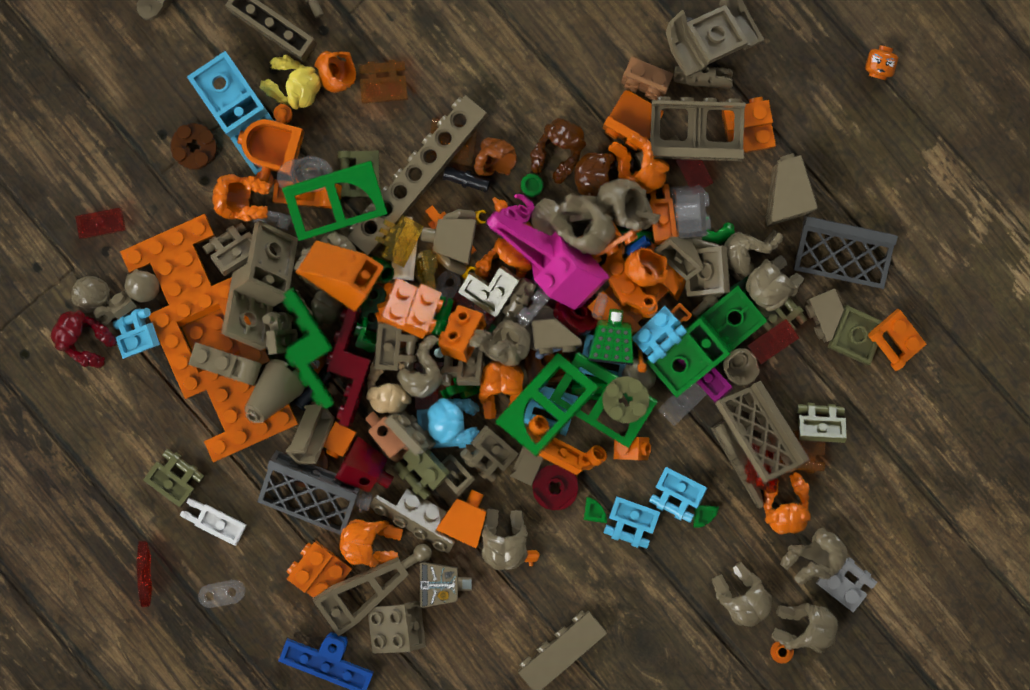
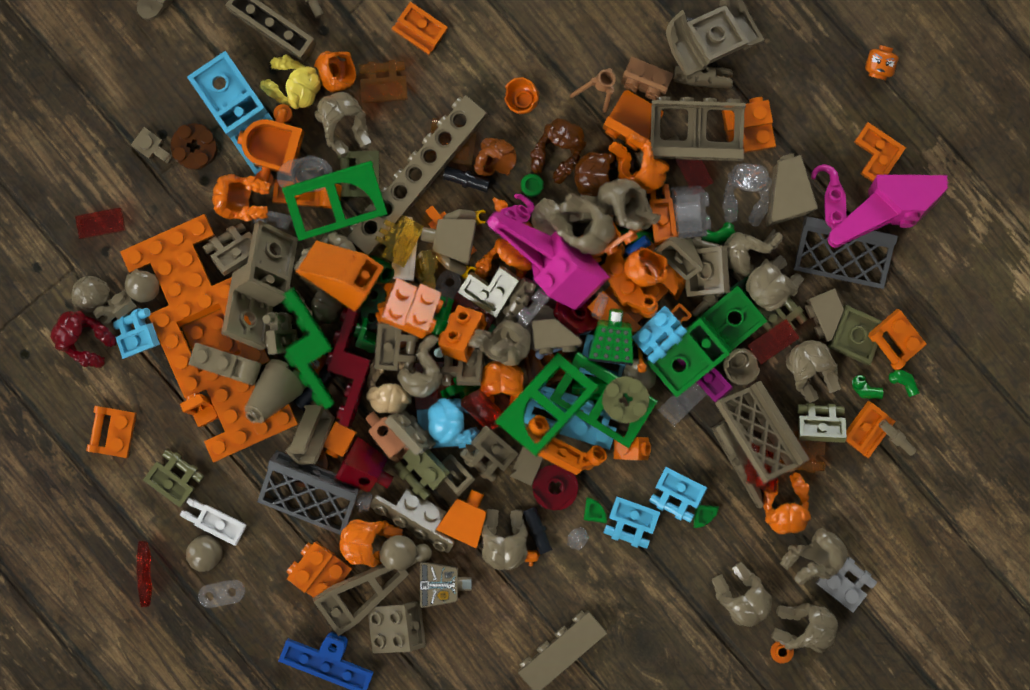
none -> orange plate [86,406,137,458]
none -> dark tan plate [131,127,173,164]
none -> orange bracket [180,393,219,427]
none -> dark tan hair [186,535,223,572]
none -> dark tan hair [315,92,371,158]
none -> dark tan hair [379,535,417,571]
none -> orange plate [391,2,448,56]
none -> clear red plate [461,389,503,430]
none -> orange hair [504,77,539,115]
none -> black pin [523,507,553,555]
none -> medium azure plate [566,400,617,450]
none -> clear plate [567,527,589,550]
none -> medium nougat plant [570,68,616,112]
none -> clear hair [722,163,773,226]
none -> dark tan hair [786,340,841,403]
none -> dark pink slope [811,164,948,248]
none -> orange plate [846,401,896,458]
none -> green arm [852,375,883,399]
none -> orange plate [854,122,906,182]
none -> dark tan bar [879,419,916,456]
none -> green arm [889,369,920,397]

